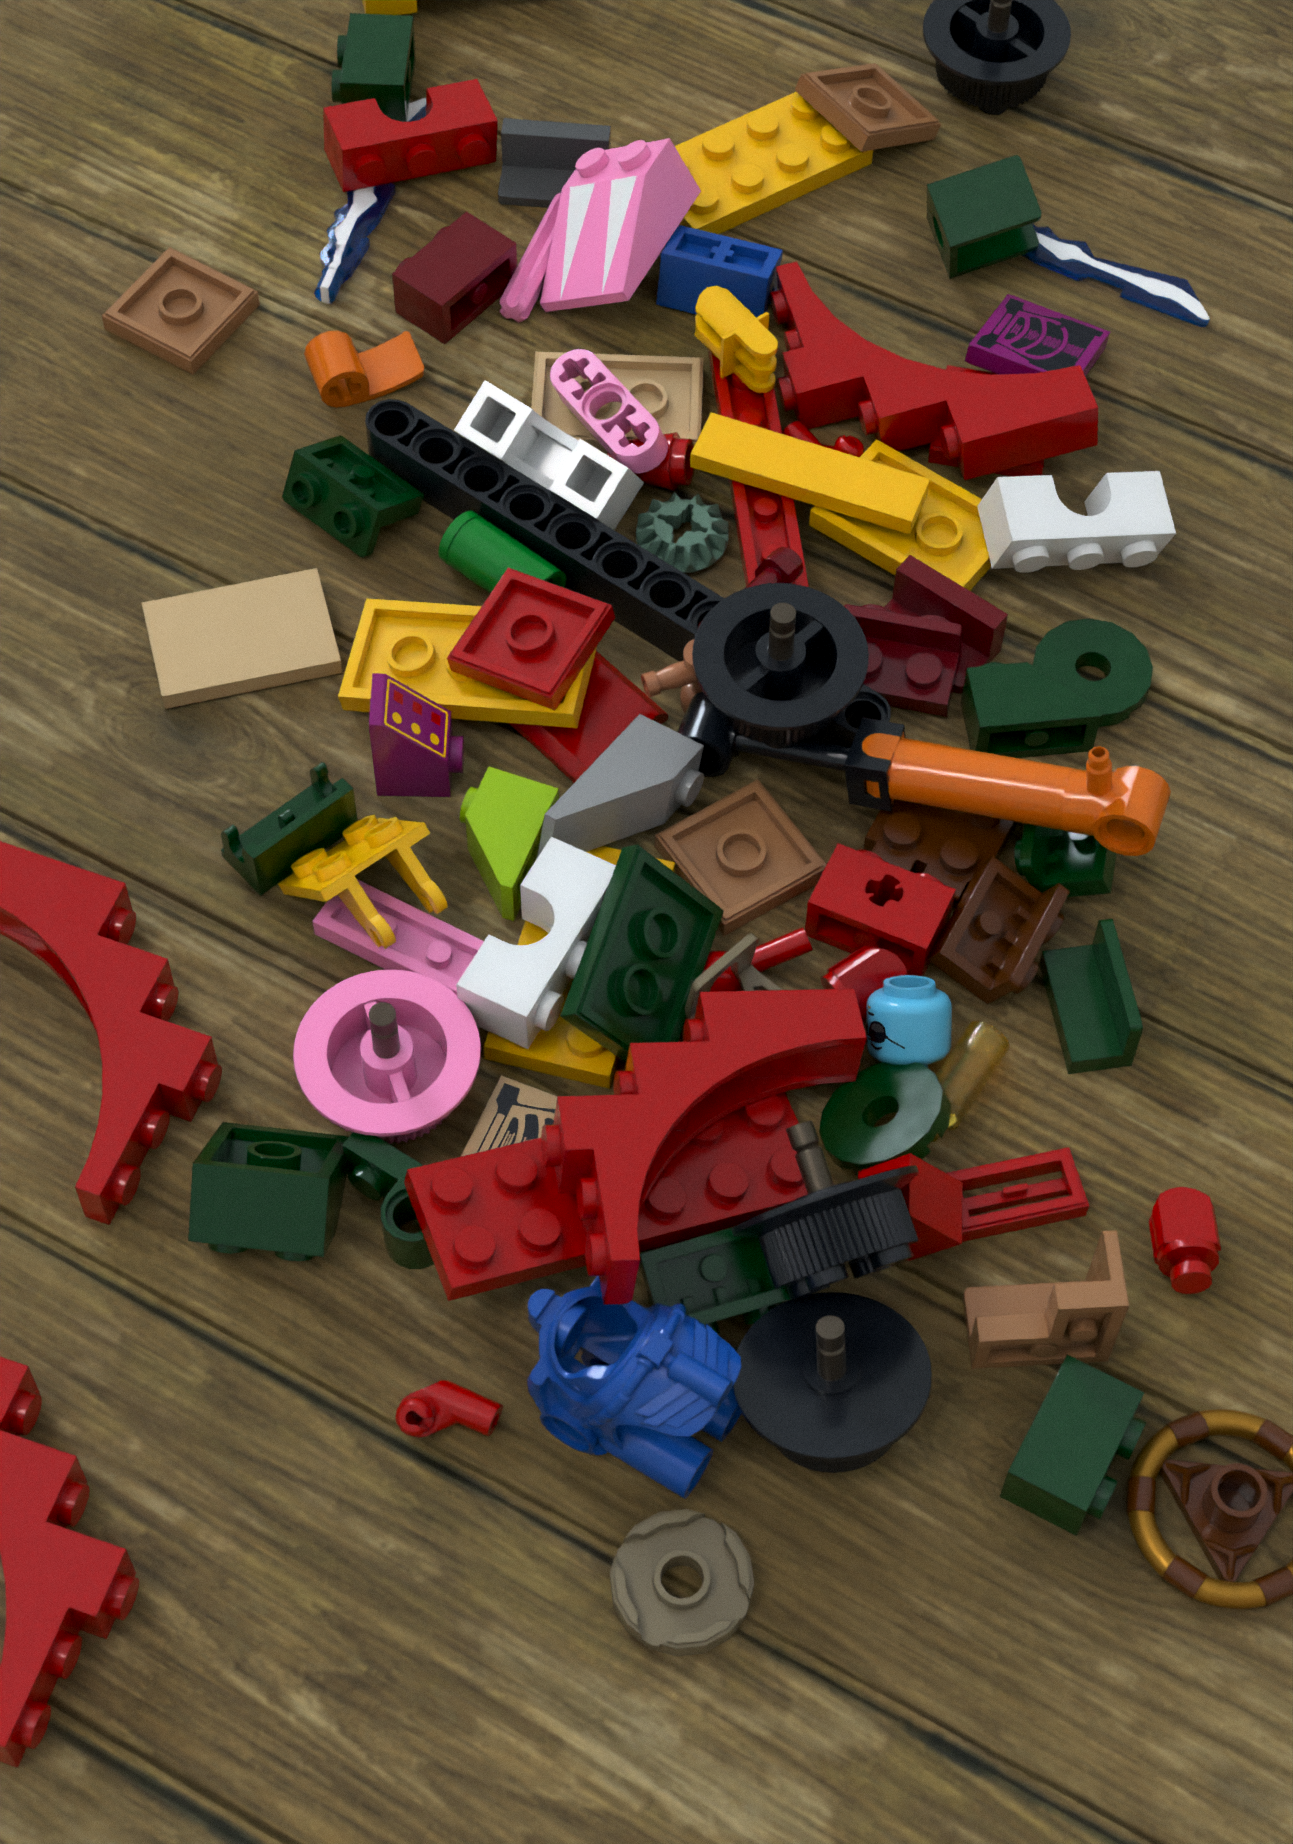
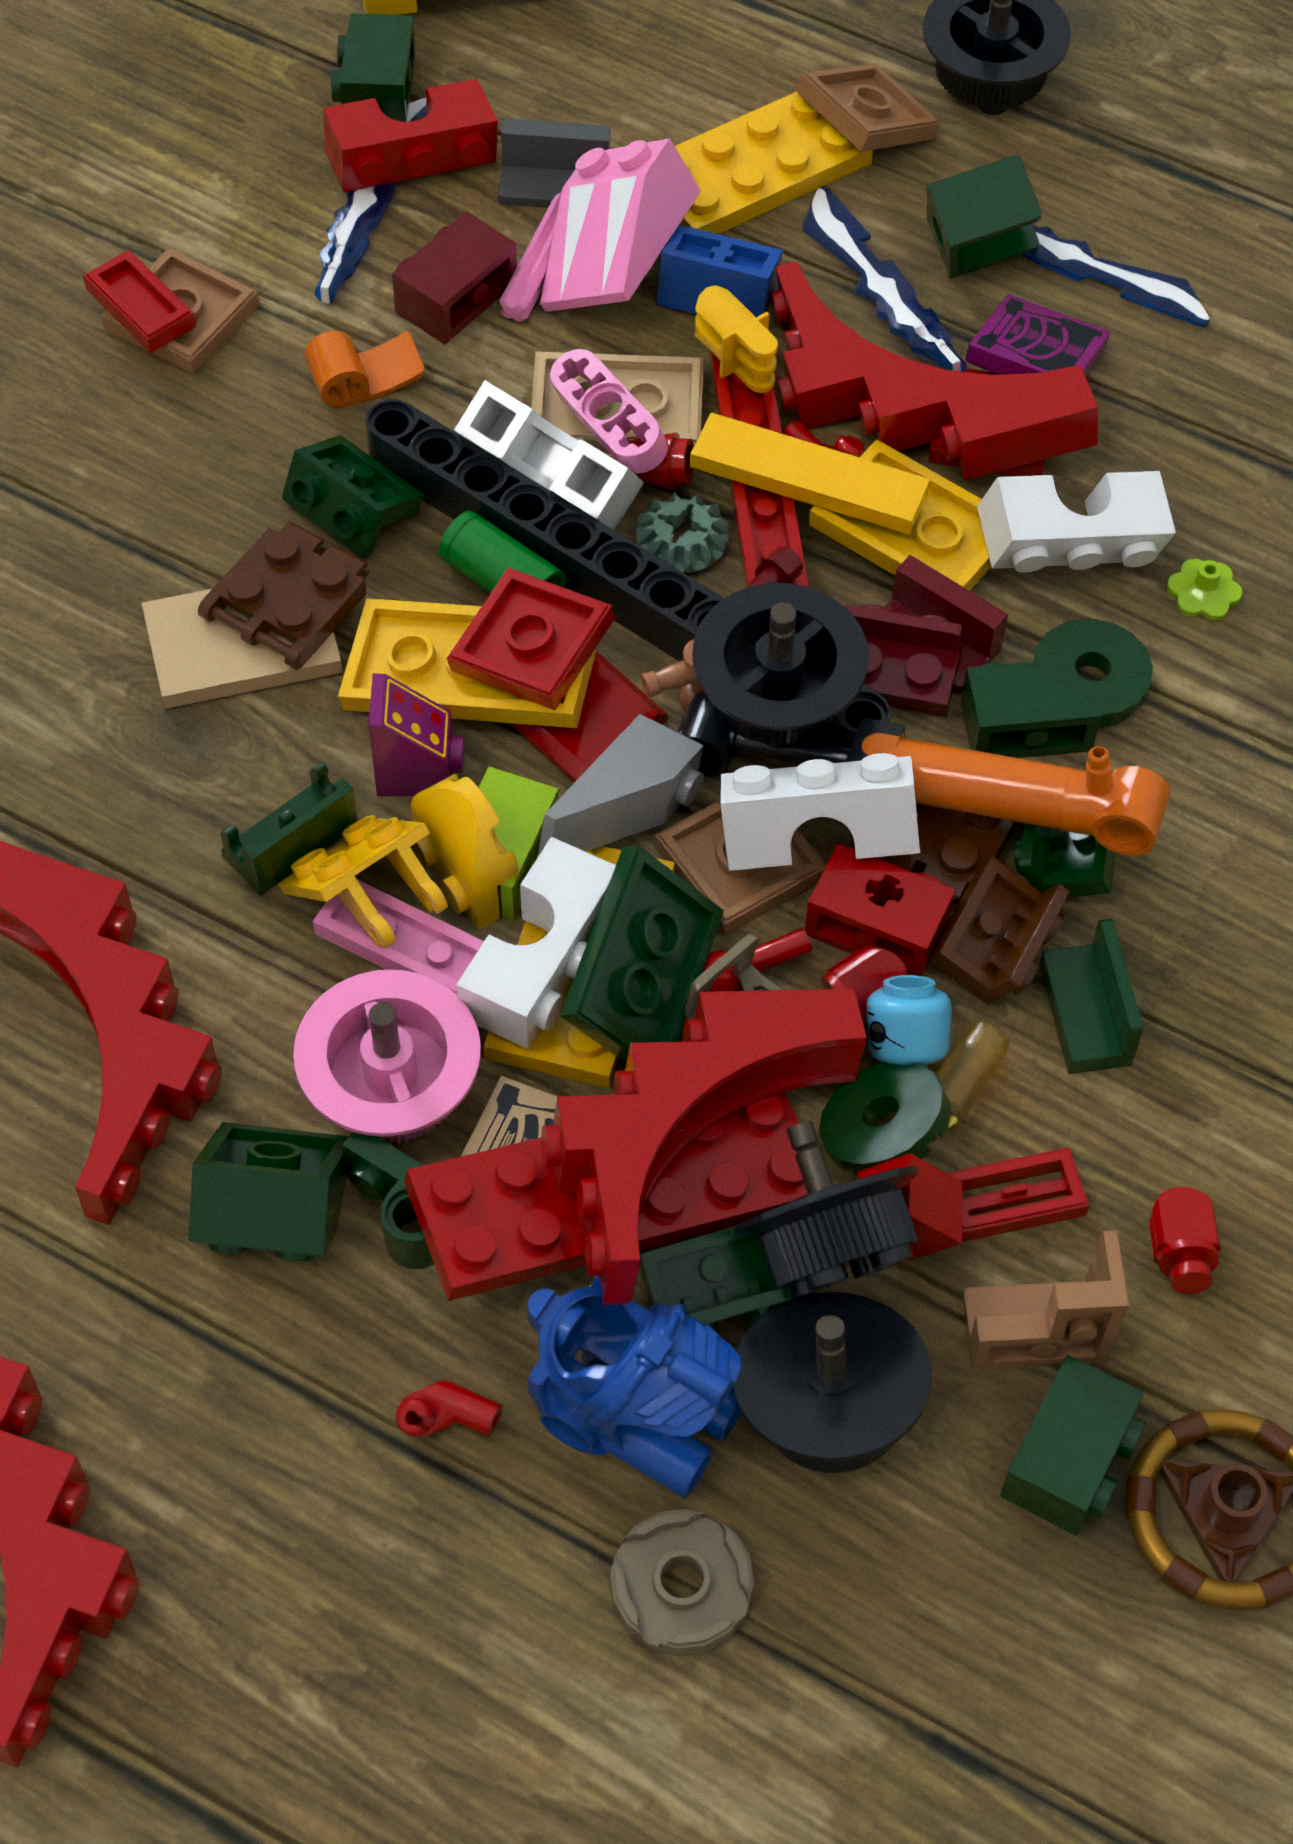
none -> red tile [83,249,196,354]
none -> reddish brown plate [198,522,369,670]
none -> yellow slope [411,773,519,931]
none -> white arch [721,753,920,871]
none -> clear blue sword [802,186,967,372]
none -> lime plant [1167,559,1242,621]

